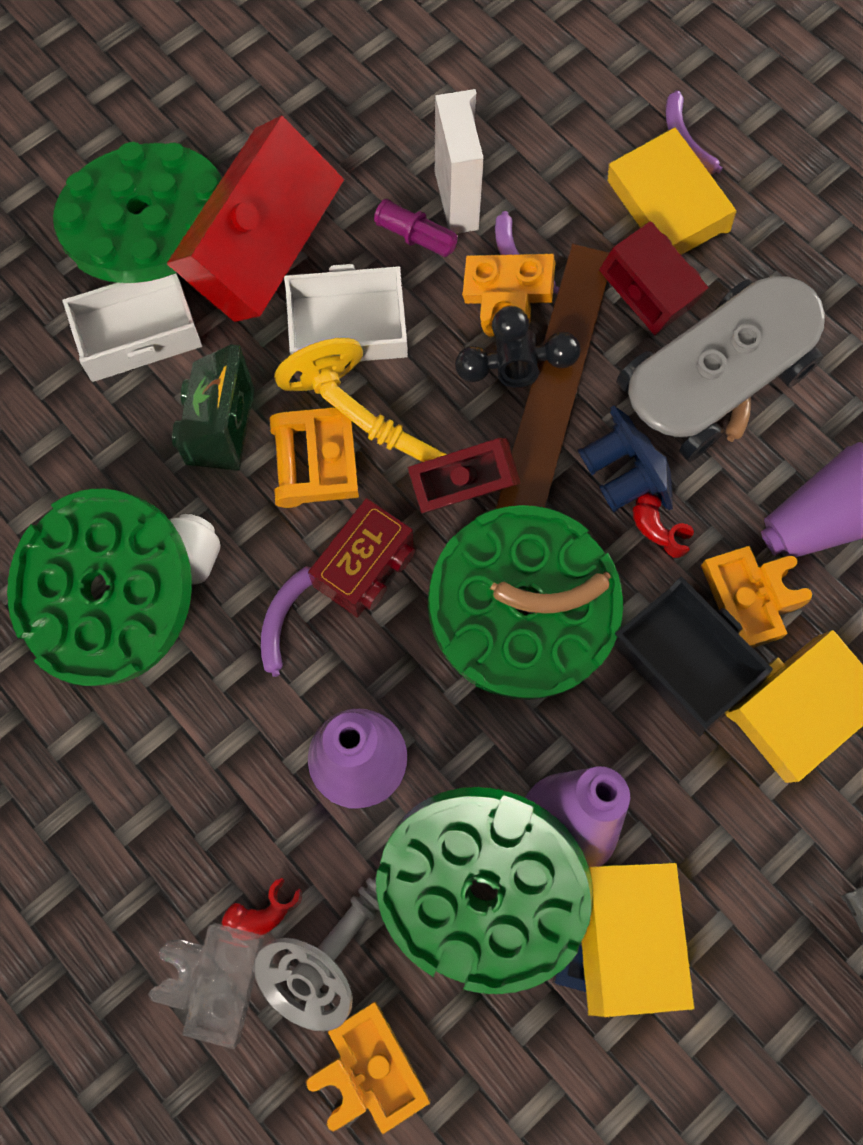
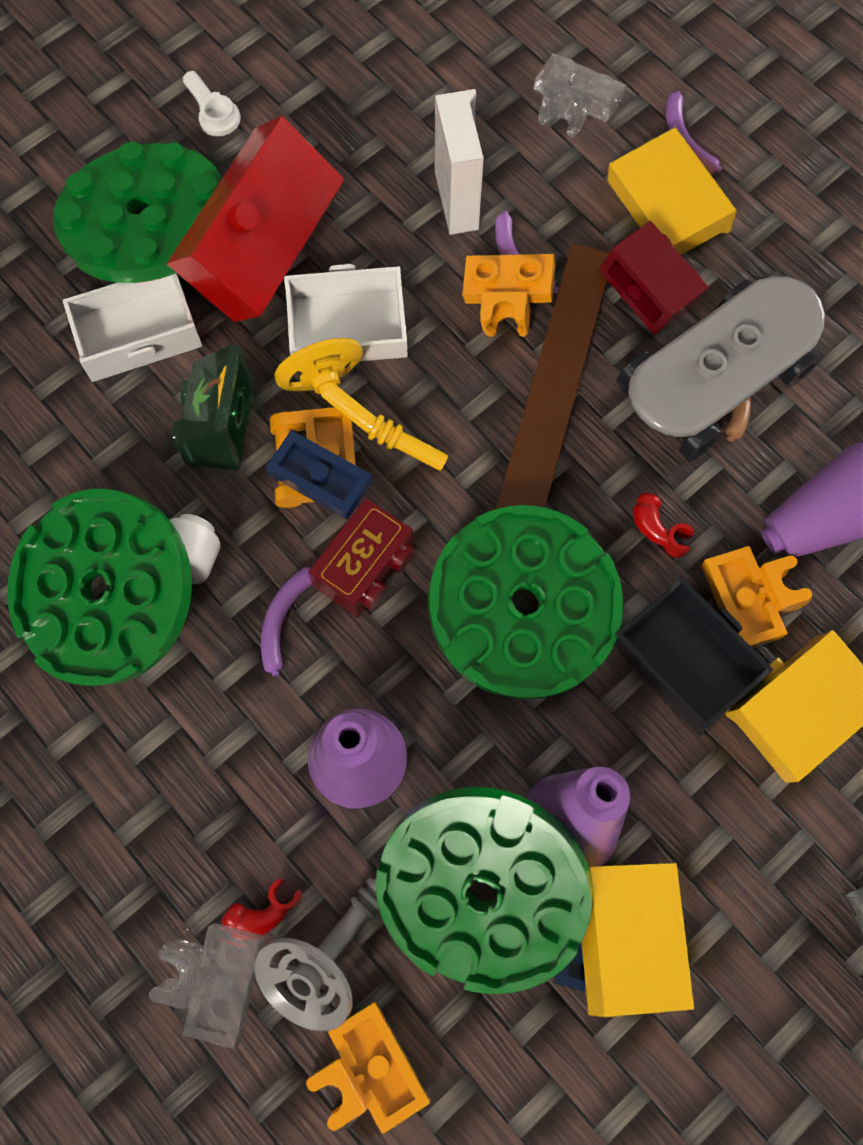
magenta axle [374,199,458,257] -> none
dark red brick [407,438,521,513] -> none
black piece [455,306,581,388] -> none
medium nougat piece [490,572,611,613] -> none
dark blue connector [578,406,673,513] -> none
none -> white plate [183,71,241,136]
none -> dark blue plate [265,430,373,520]
none -> clear plate [533,53,627,138]

